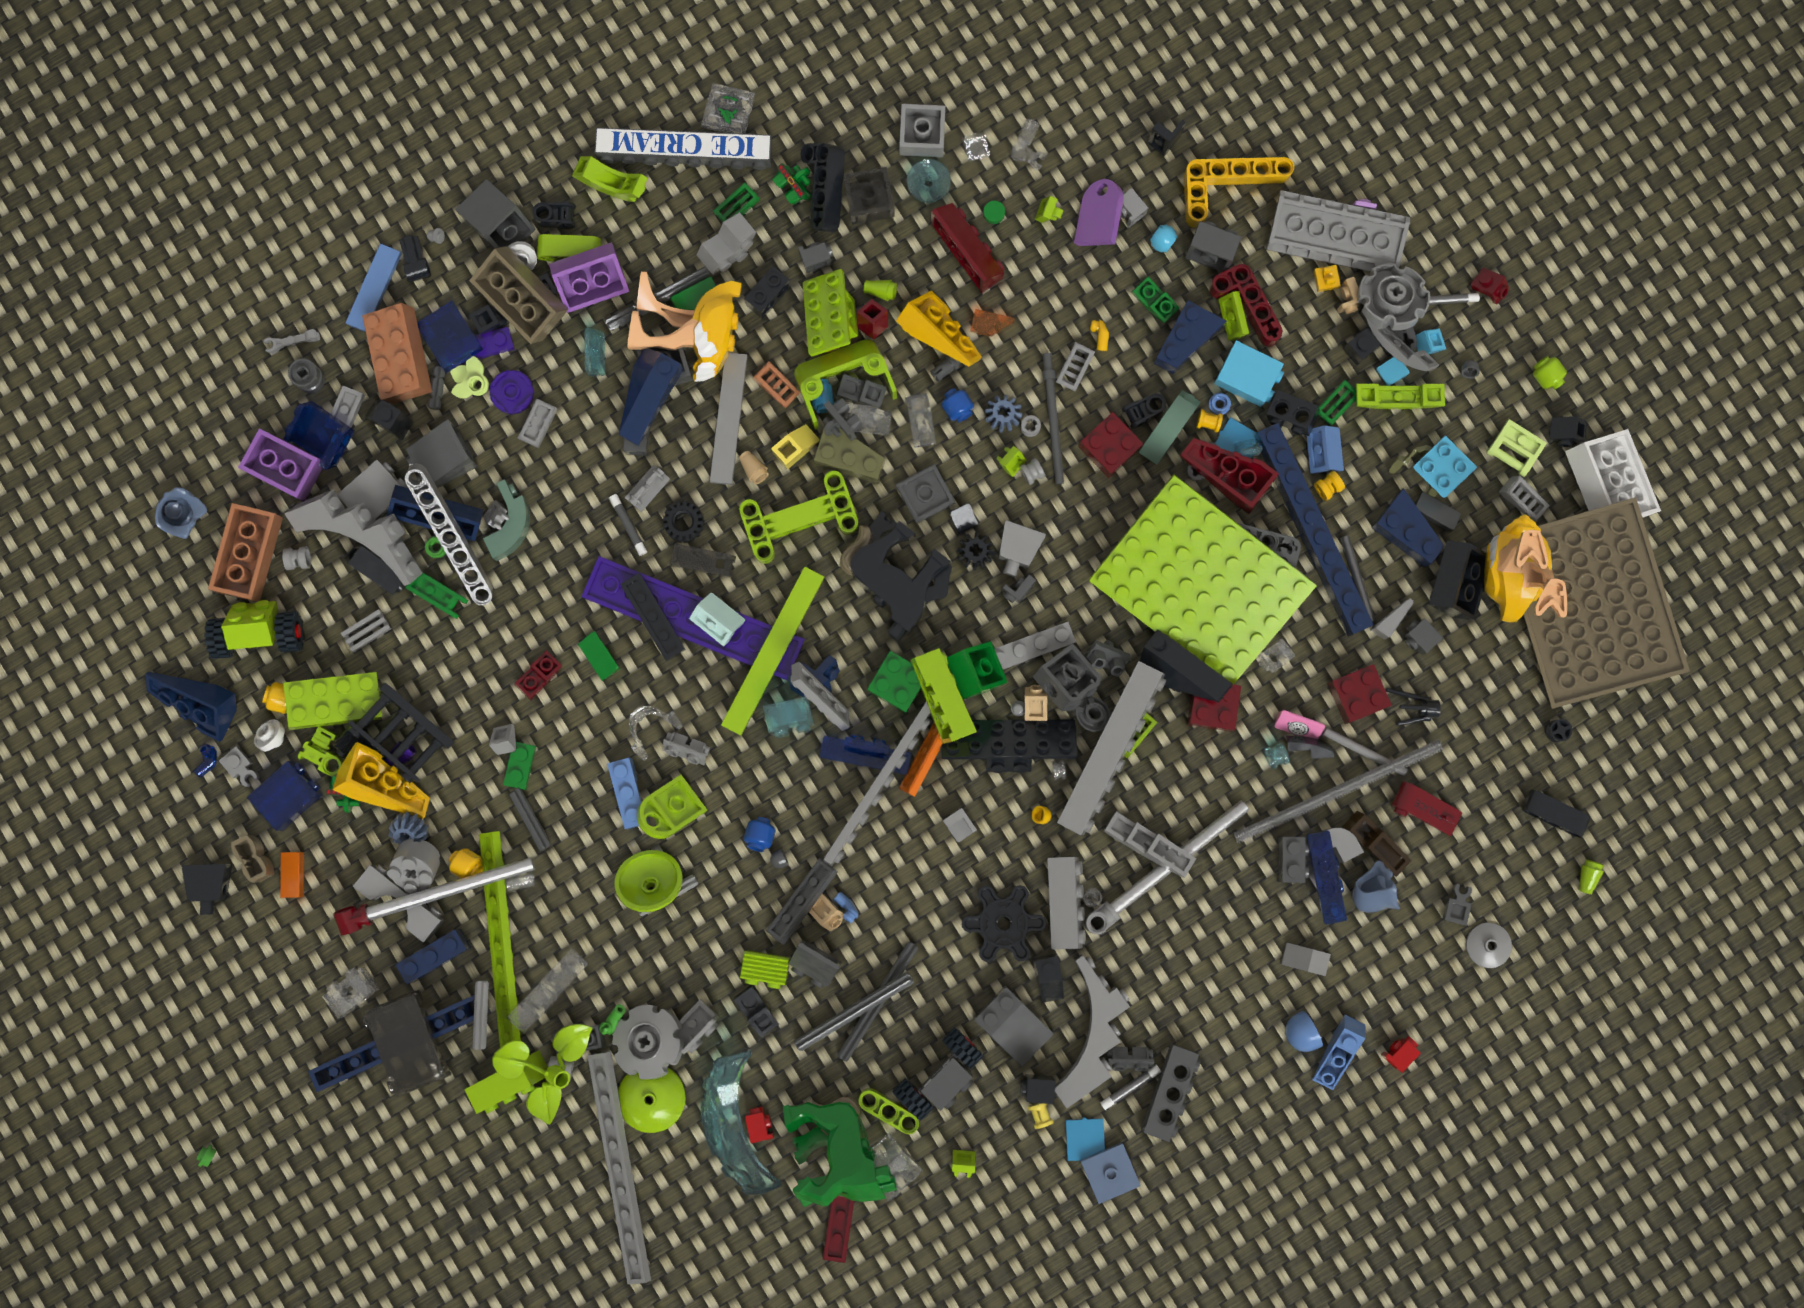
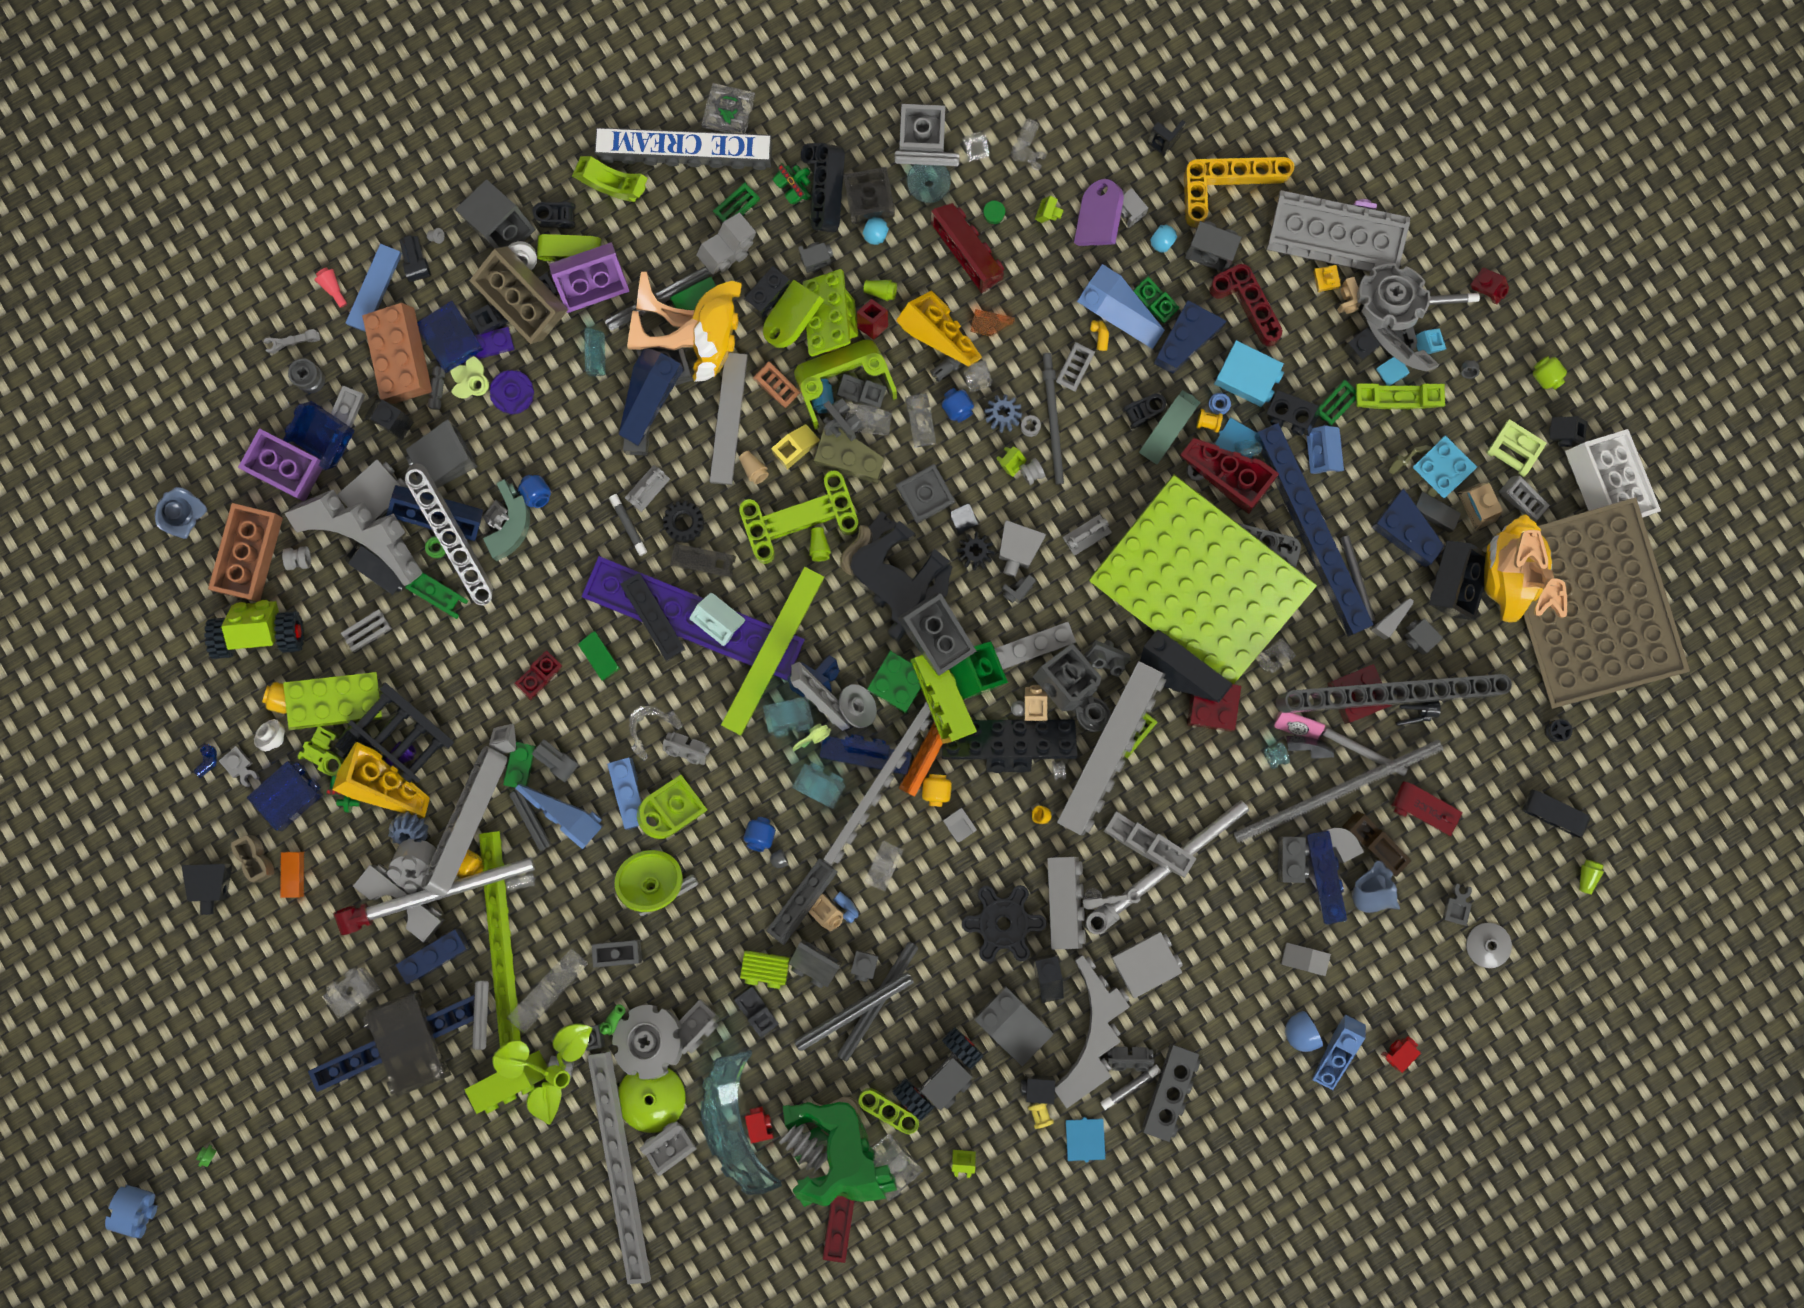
dark blue wedge [145,672,237,742] -> none
light grey plate [518,399,558,449] -> none
dark red brick [1078,412,1143,479] -> none
sand blue plate [1080,1142,1141,1204] -> none
lime plate [1218,291,1249,341] -> none
yellow wheel [1314,470,1345,501] -> none
none -> medium blue brick [105,1185,157,1239]
none -> coral cone [314,268,347,308]
none -> light grey beam [421,746,507,898]
none -> medium blue wedge [515,784,603,849]
none -> blue head [518,475,551,508]
none -> dark grey piece [532,739,579,782]
none -> dark grey brick [591,939,642,968]
none -> light grey bracket [639,1122,697,1176]
none -> lime tile [763,280,824,348]
none -> light grey piece [779,1124,828,1174]
none -> yellowish green plate [792,724,831,751]
none -> clear light blue brick [792,762,846,809]
none -> lime cone [809,527,831,562]
none -> light grey dish [839,684,877,728]
none -> dark grey brick [851,950,879,982]
none -> medium azure piece [863,217,889,245]
none -> clear brick [864,841,904,892]
none -> light grey axle [895,150,960,166]
none -> dark grey slope [897,593,976,676]
none -> yellow head [922,774,952,807]
none -> clear brick [963,360,992,392]
none -> light grey hinge [1062,514,1112,556]
none -> medium blue wedge [1077,264,1165,349]
none -> light grey piece [1083,887,1141,909]
none -> light grey brick [1111,931,1183,999]
none -> dark grey beam [1276,674,1512,713]
none -> tan torso [1458,483,1502,531]

